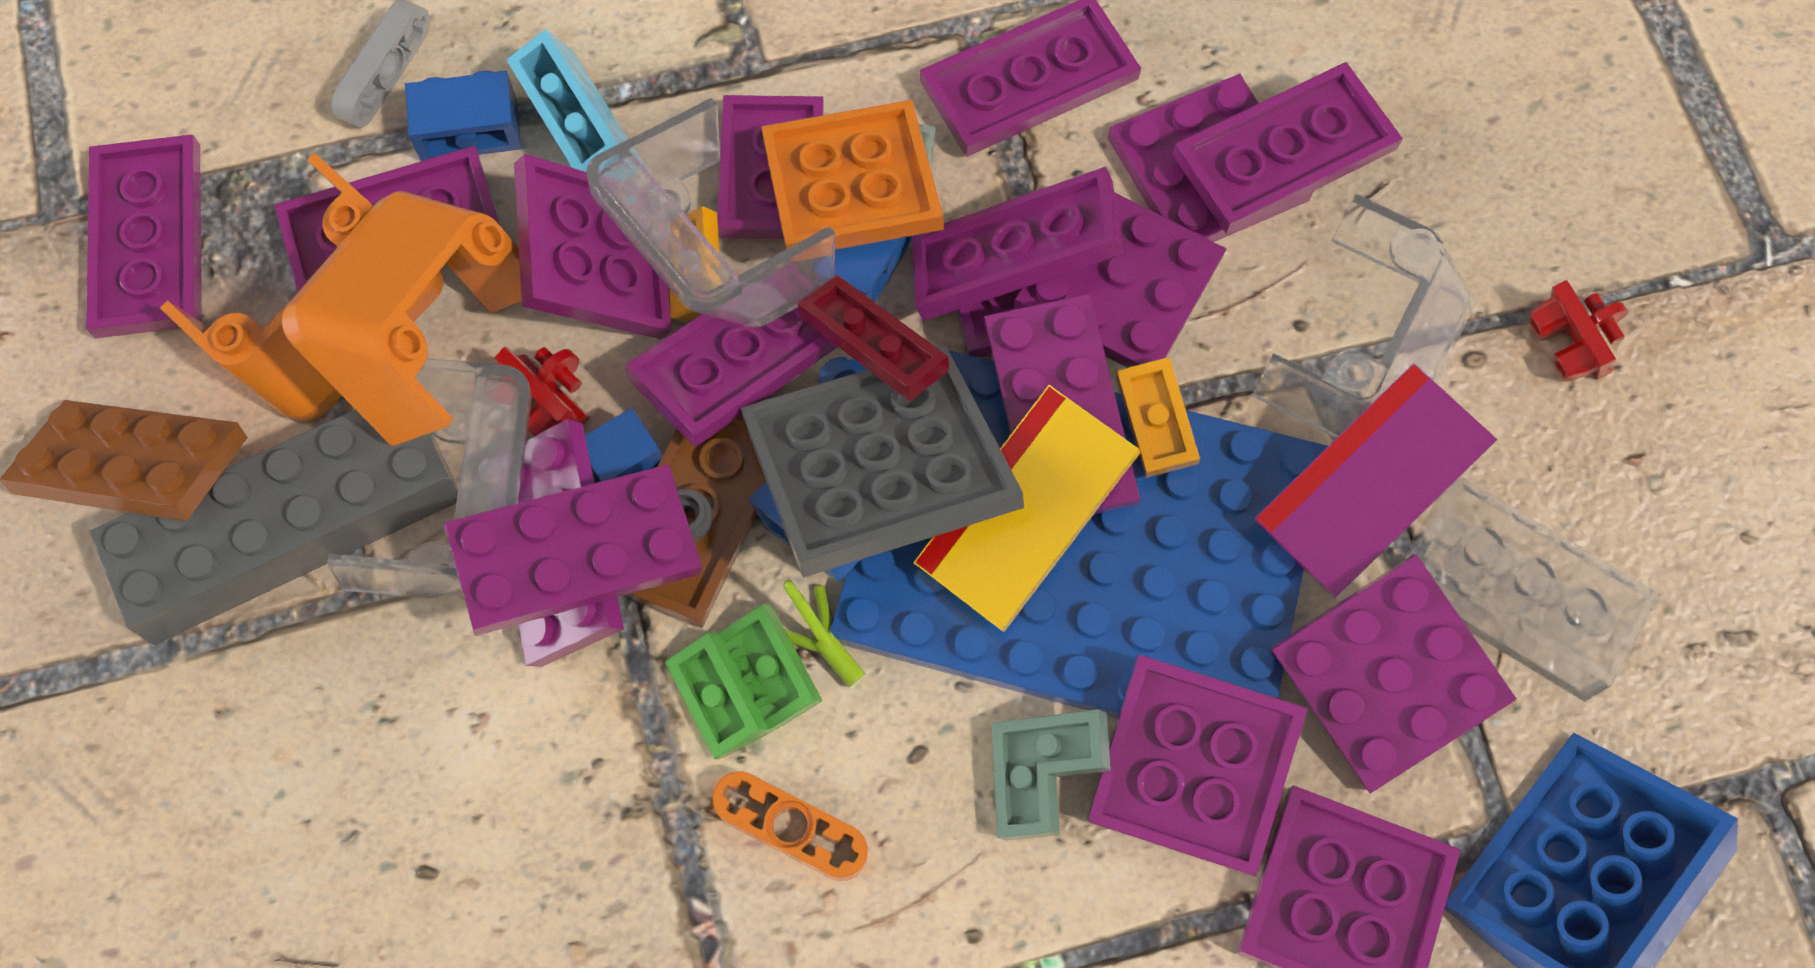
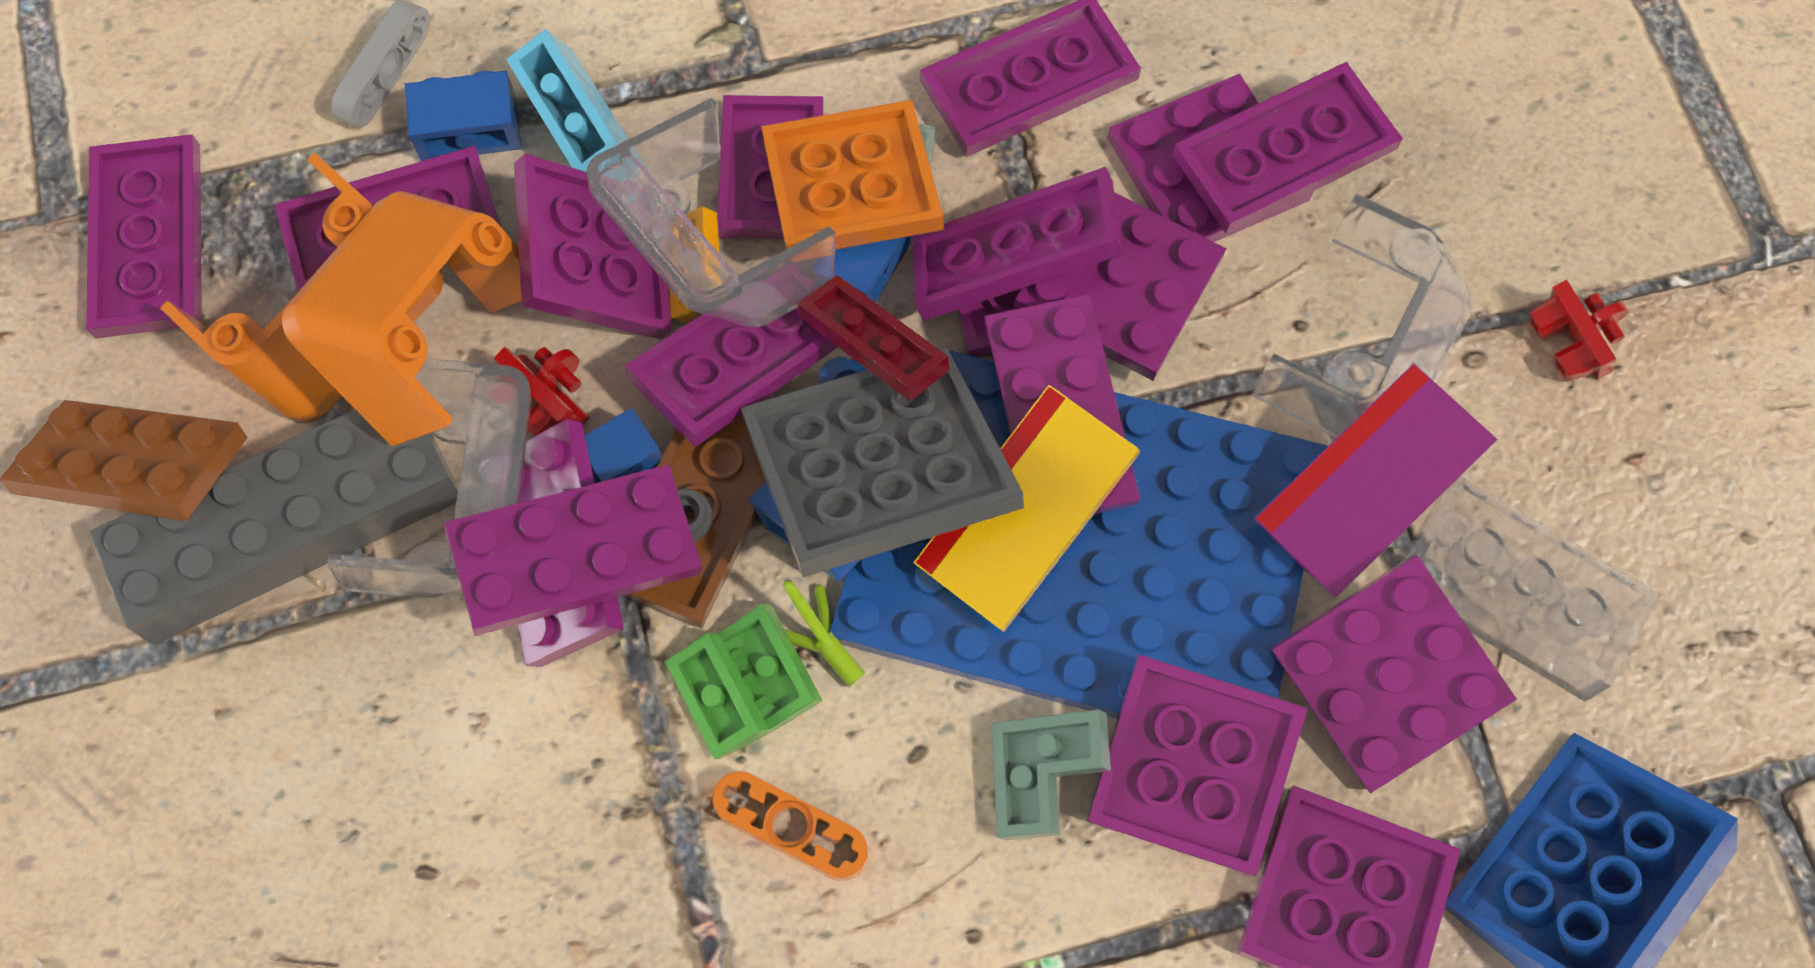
light orange plate [1116,357,1200,478] -> none

